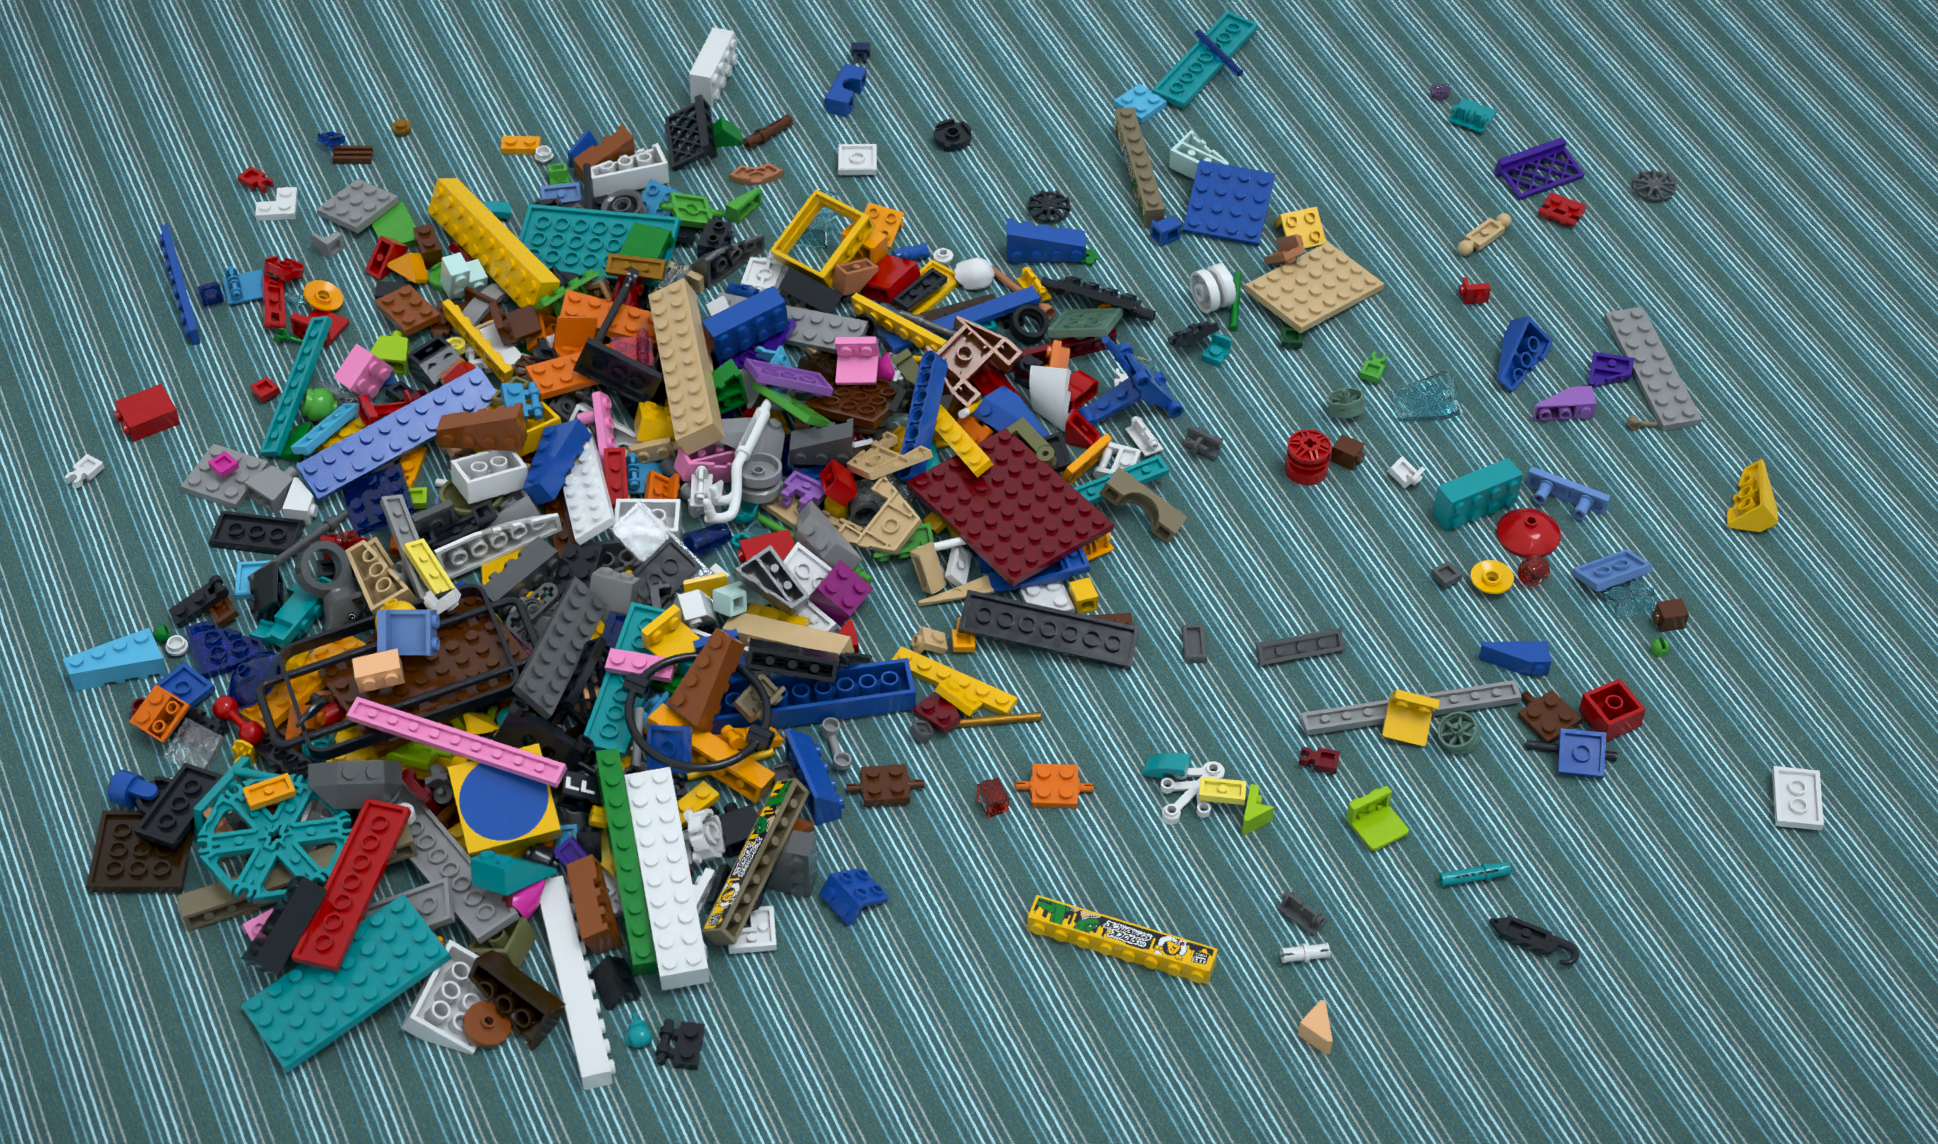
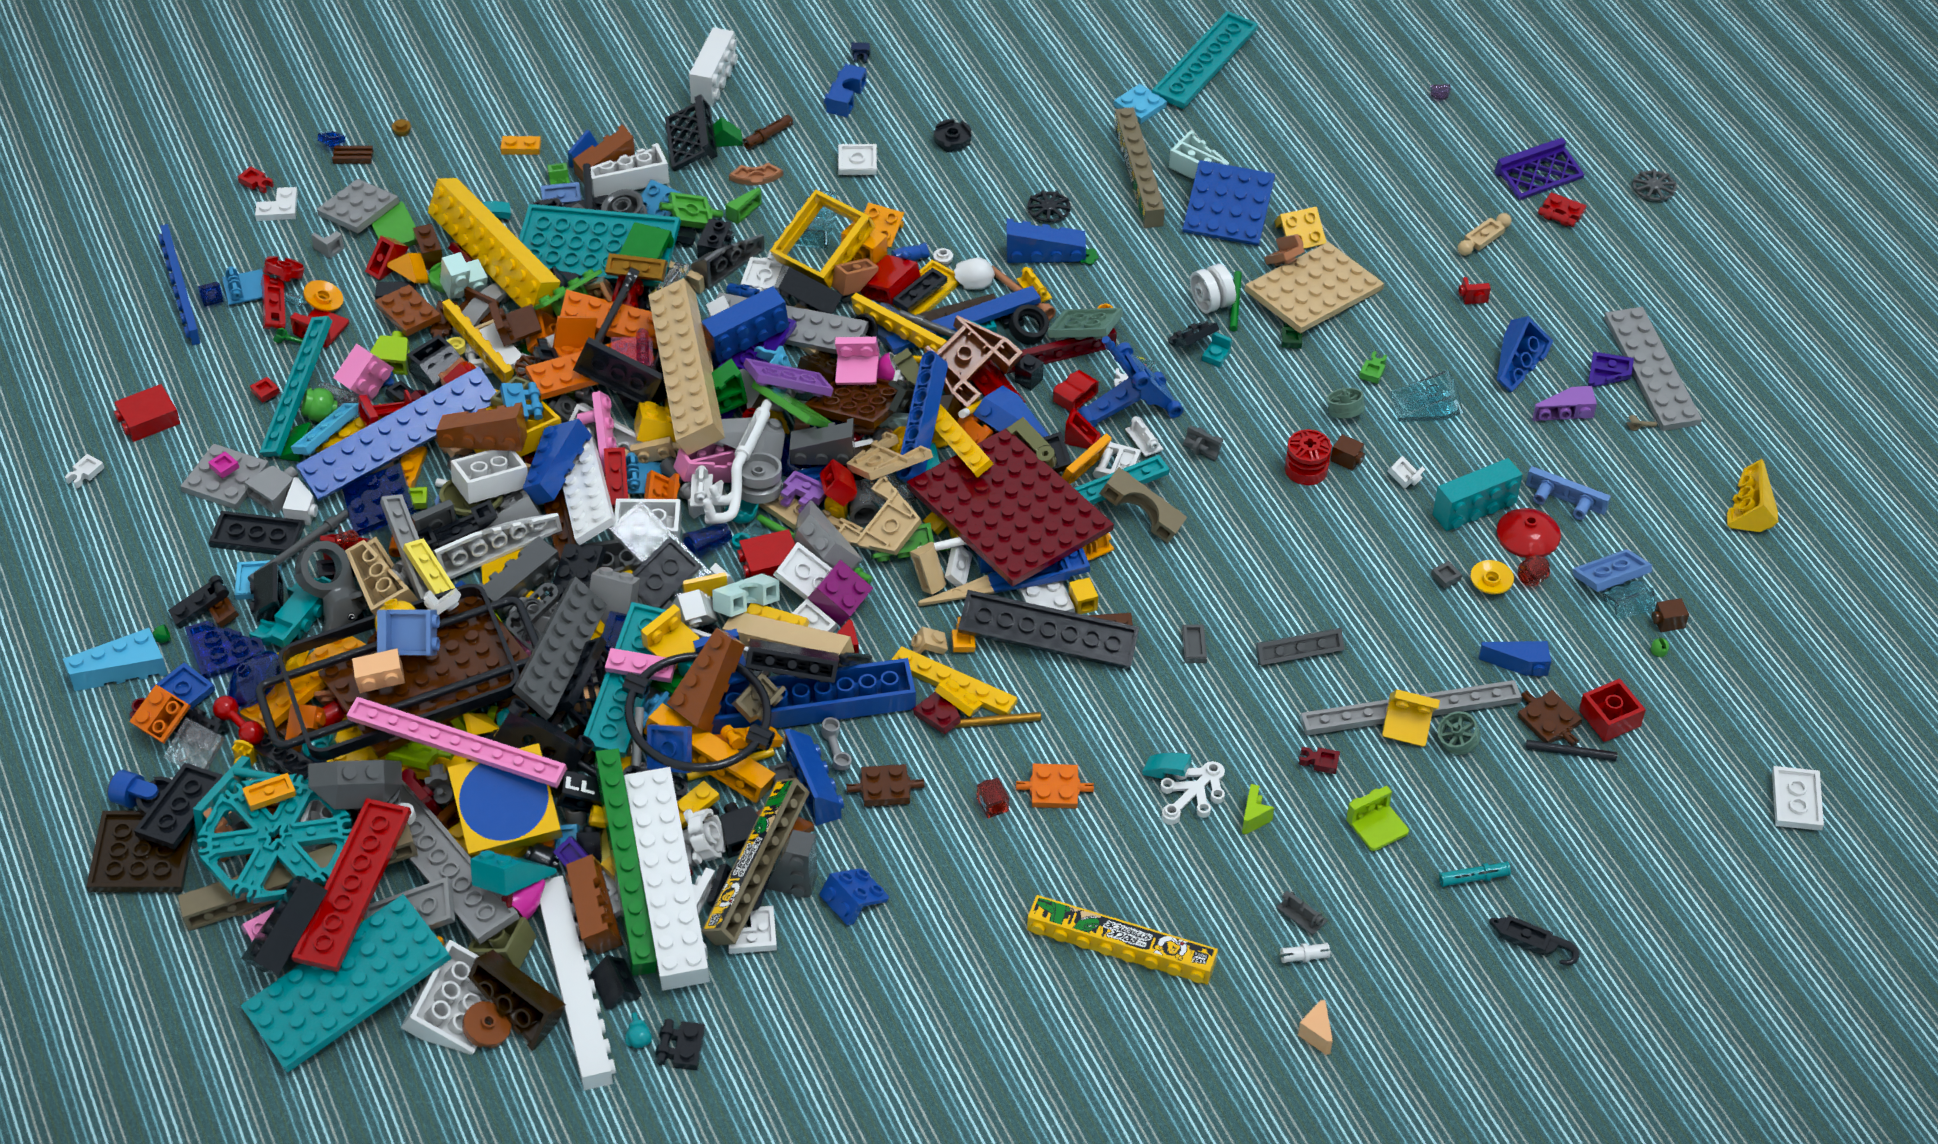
white plate [165,635,188,656] -> none
black bar [296,693,329,728] -> none
white plate [534,146,553,163] -> none
black bracket [646,581,672,608] -> none
dark grey wedge [734,545,810,616] -> none
dark grey tile [910,720,934,742] -> none
white slope [1029,365,1071,432] -> none
black plate [1040,276,1156,323] -> none
orange bracket [1044,340,1070,369] -> none
blue brick [1150,215,1182,247] -> none
clear blue bar [1195,29,1243,77] -> none
light yellow plate [1199,777,1247,805] -> none
teal hinge [1448,98,1497,133] -> none
plate [1557,728,1606,778] -> none

